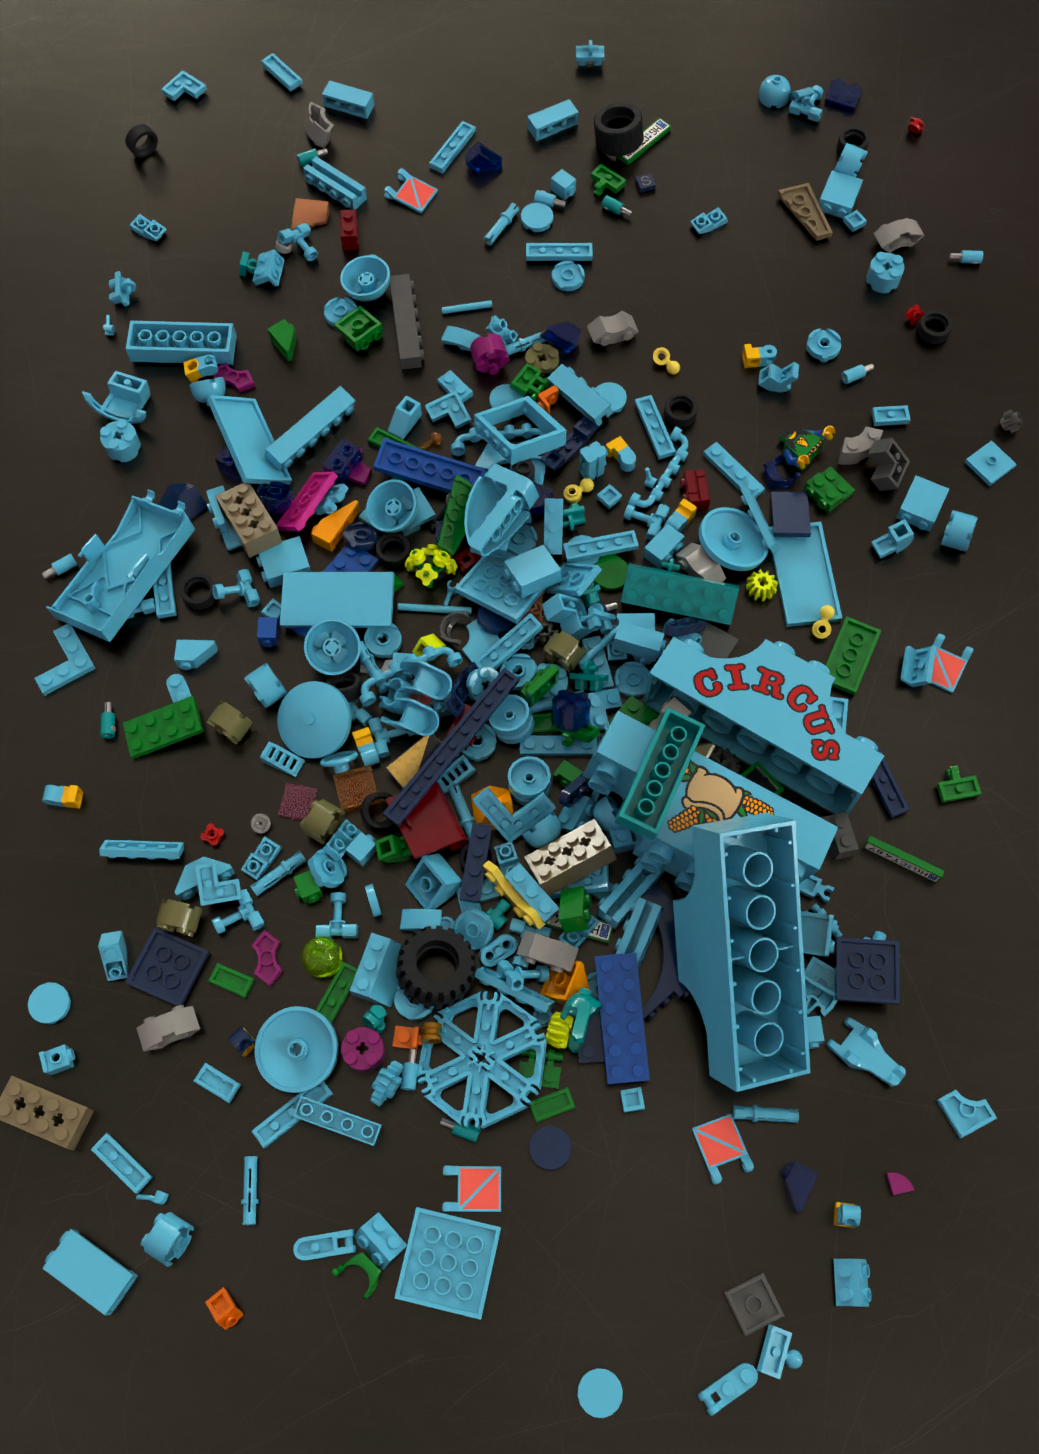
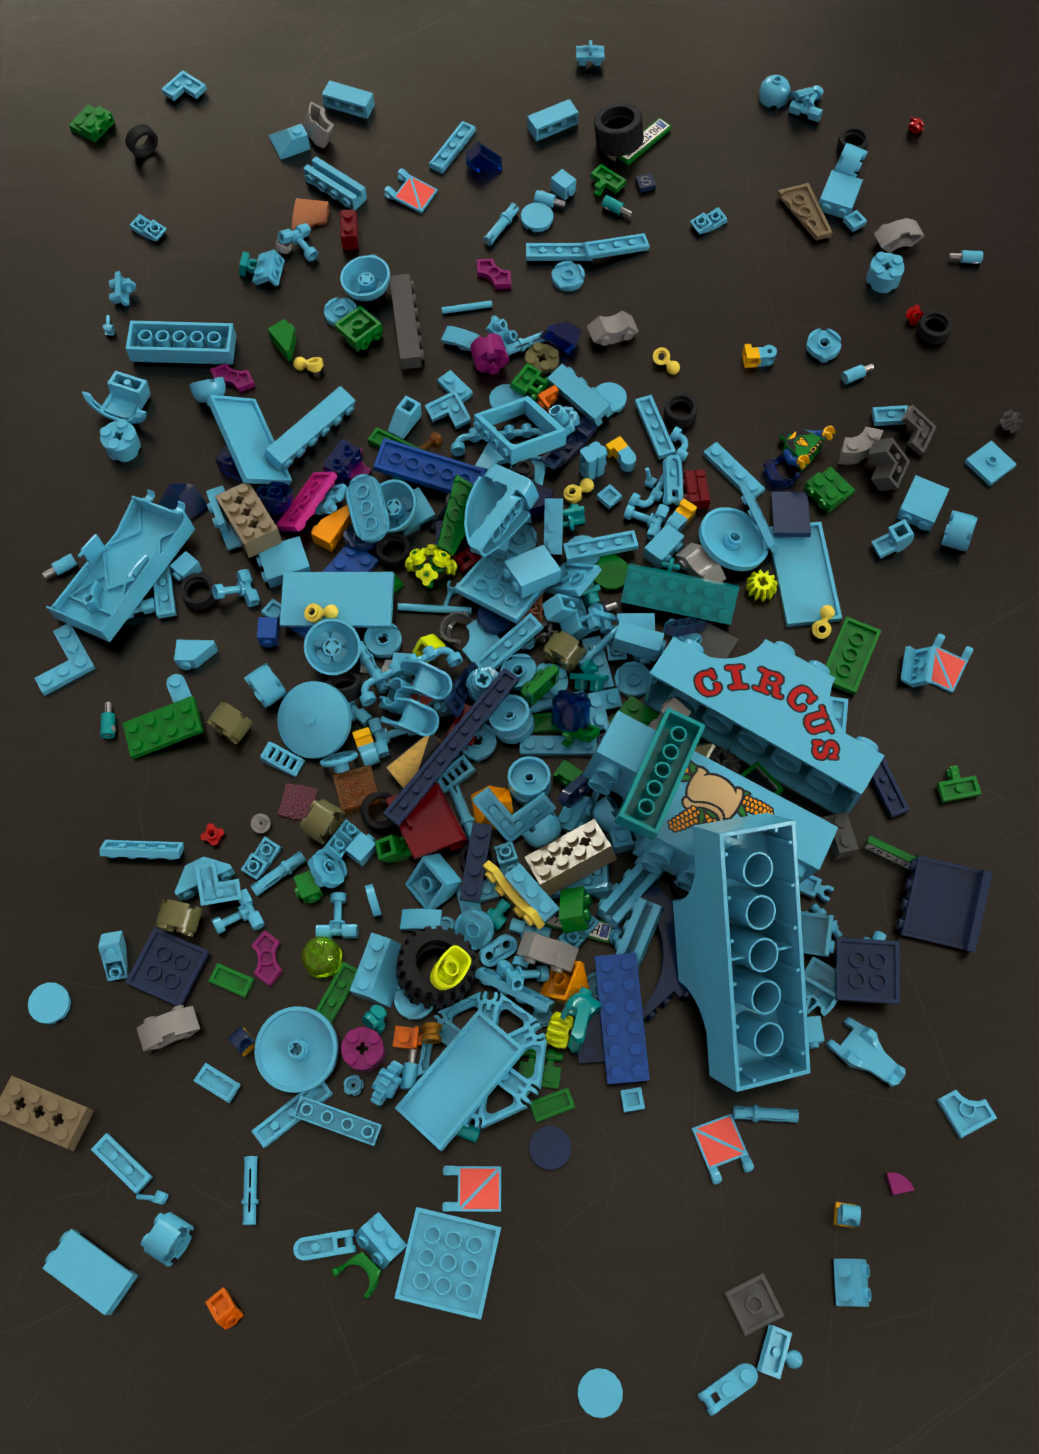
medium azure brick [39,1044,75,1076] -> none
leg [42,785,83,809] -> none
leg [183,355,218,383] -> none
medium azure plate [261,53,303,91] -> none
teal piece [297,148,328,167] -> none
medium azure brick [758,362,799,392] -> none
clear blue slope [782,1160,819,1215] -> none
clear blue bracket [825,79,862,109] -> none
none -> green plate [69,104,115,142]
none -> medium azure brick [170,551,202,582]
none -> medium azure slope [269,124,310,160]
none -> light yellow plate [293,357,324,373]
none -> light yellow plate [304,603,339,624]
none -> medium azure plate [343,1075,364,1096]
none -> medium azure tile [346,474,390,543]
none -> medium azure tile [395,1009,526,1151]
none -> neon yellow piece [430,945,471,990]
none -> medium azure bush [472,671,492,692]
none -> magenta tile [476,259,511,289]
none -> medium azure plant [549,405,580,436]
none -> medium azure tile [582,233,650,260]
none -> medium azure plate [609,926,625,946]
none -> medium azure plate [663,455,684,506]
none -> dark blue panel [896,855,993,952]
none -> dark grey plate [902,405,936,455]

